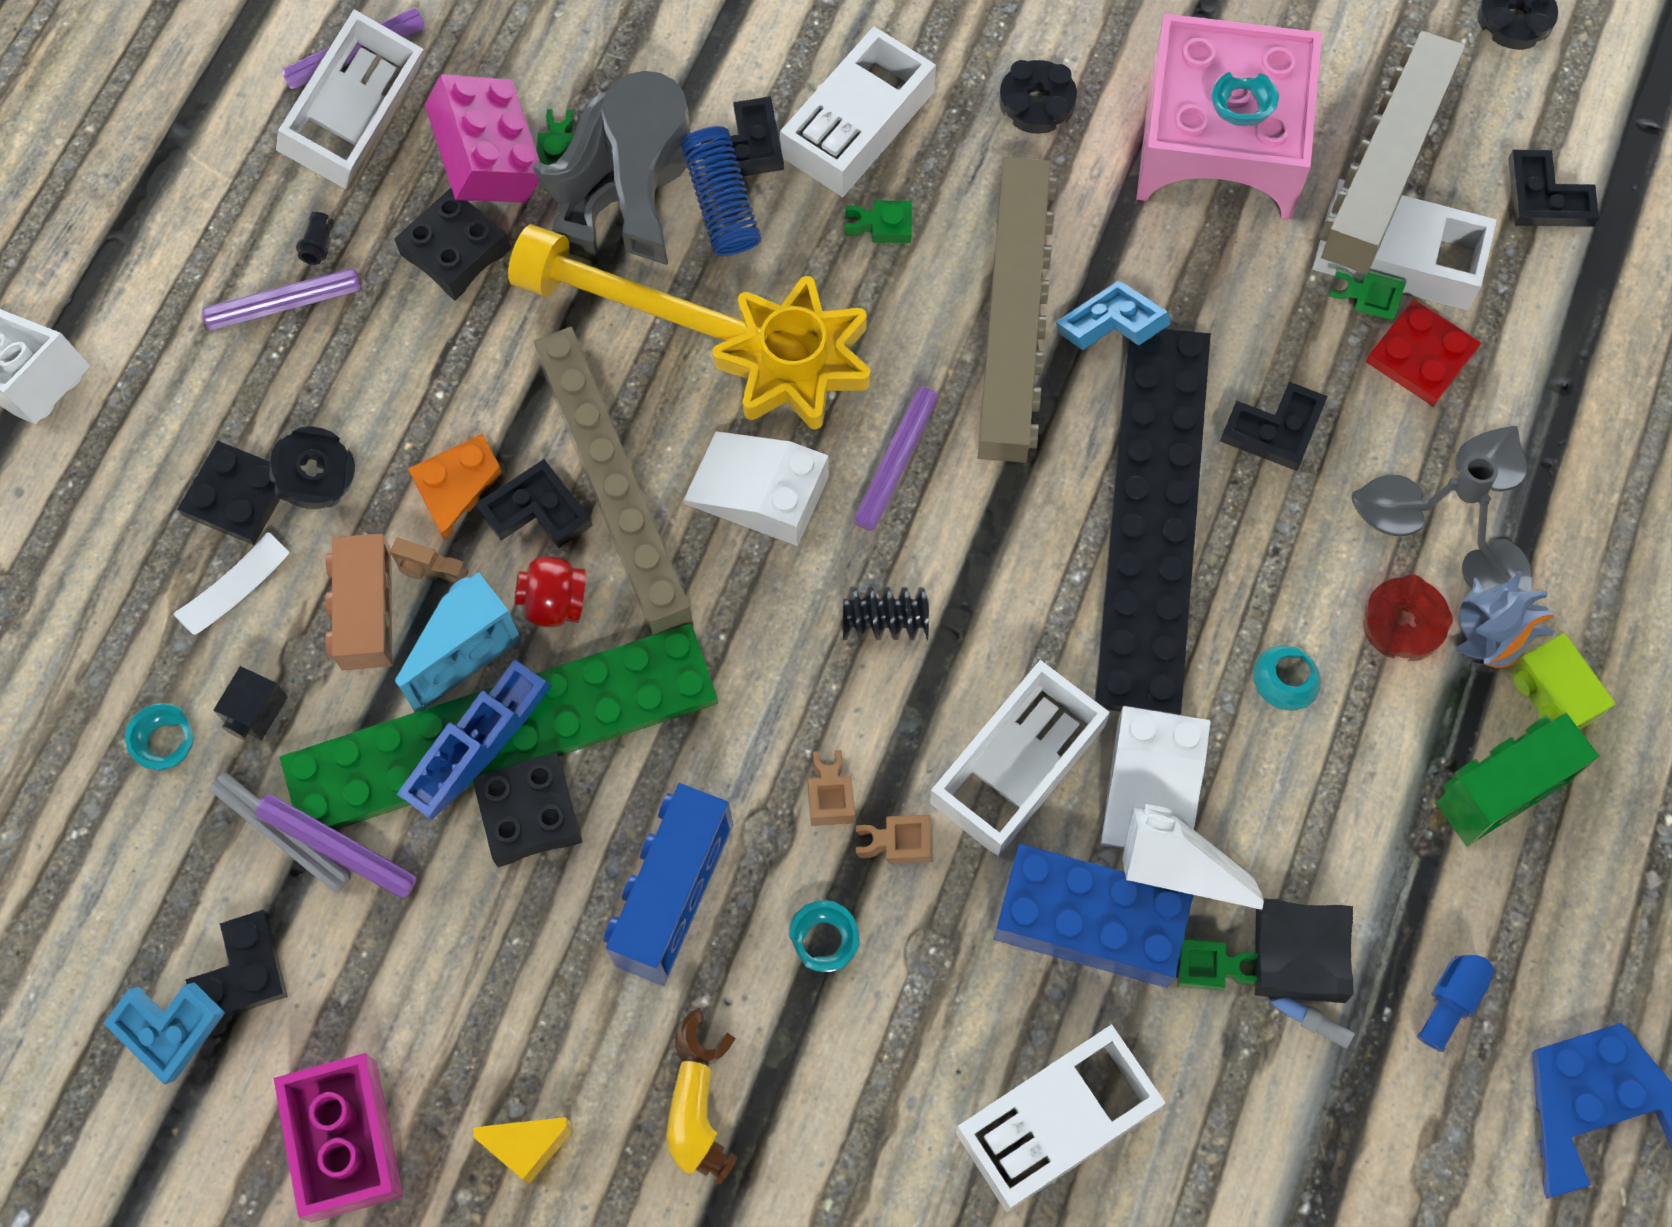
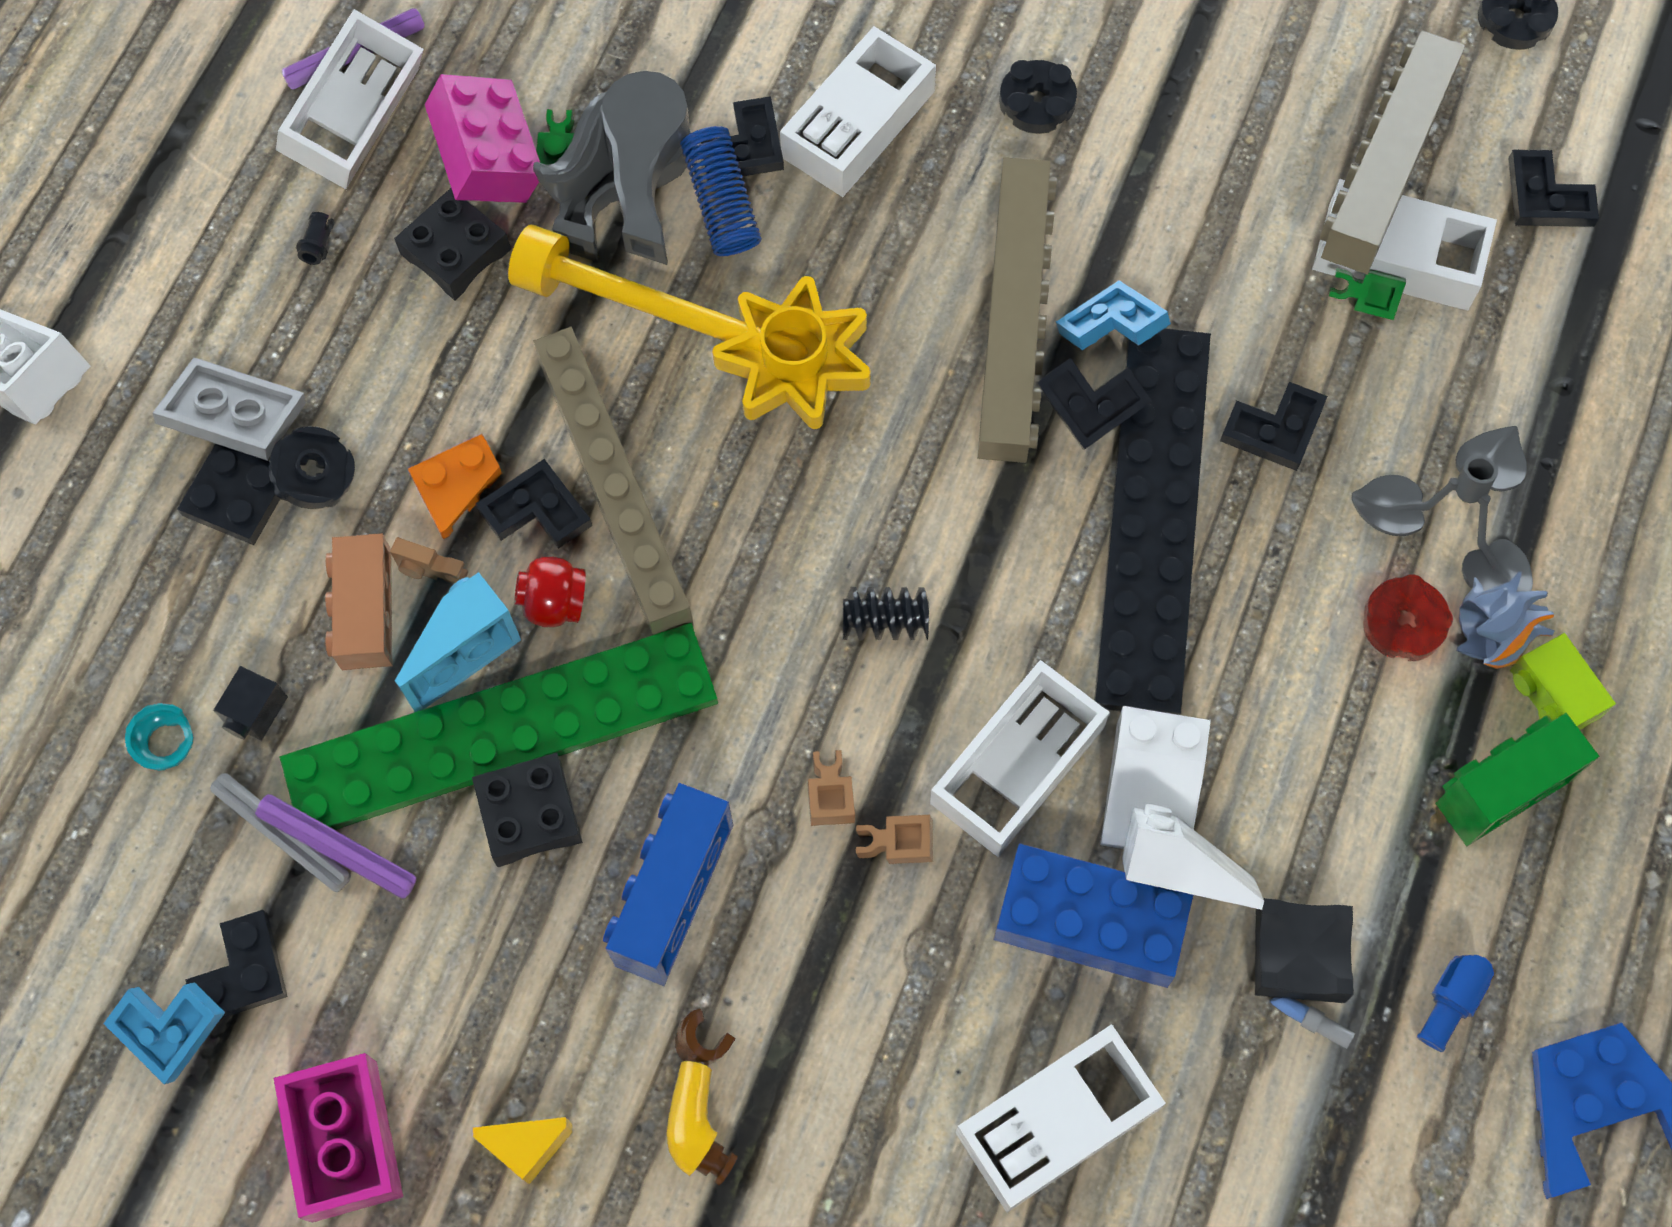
white sticker [174,533,289,635] -> none
medium lavender axle [202,268,361,330] -> none
blue slope [397,659,552,820] -> none
white slope [683,431,829,546] -> none
teal piece [789,900,860,972] -> none
green plate [845,200,912,243] -> none
medium lavender axle [855,386,938,531] -> none
bright pink container [1136,13,1322,219] -> none
green plate [1177,939,1258,991] -> none
teal piece [1211,72,1279,126] -> none
teal piece [1254,645,1321,711] -> none
red plate [1366,299,1481,407] -> none
none -> light grey plate [153,358,306,460]
none -> black plate [1035,358,1152,450]

